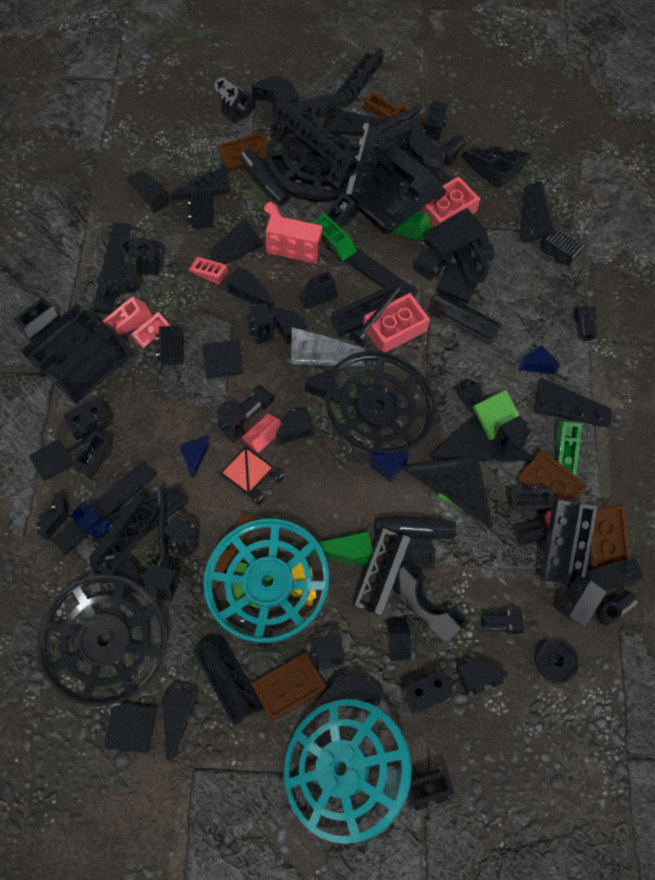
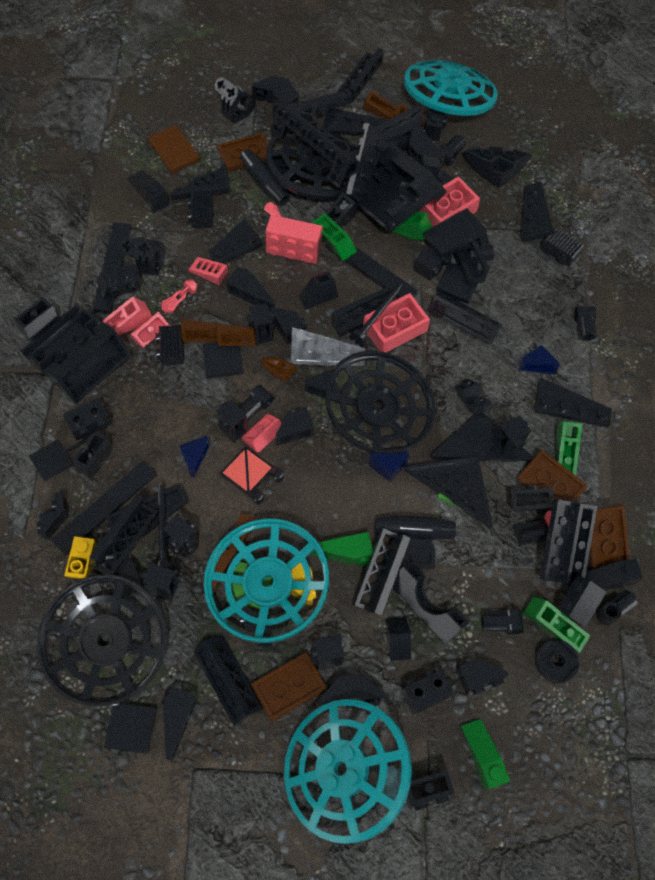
clear blue slope [70,501,113,539] -> none
bright green tile [473,390,519,441] -> none
none -> yellow slope [64,537,98,579]
none -> reddish brown tile [147,125,200,174]
none -> coral piece [161,279,198,314]
none -> reddish brown slope [180,319,256,346]
none -> reddish brown plate [262,357,297,382]
none -> teal dish [404,60,498,116]
none -> green slope [460,719,510,791]
none -> green slope [523,597,590,653]

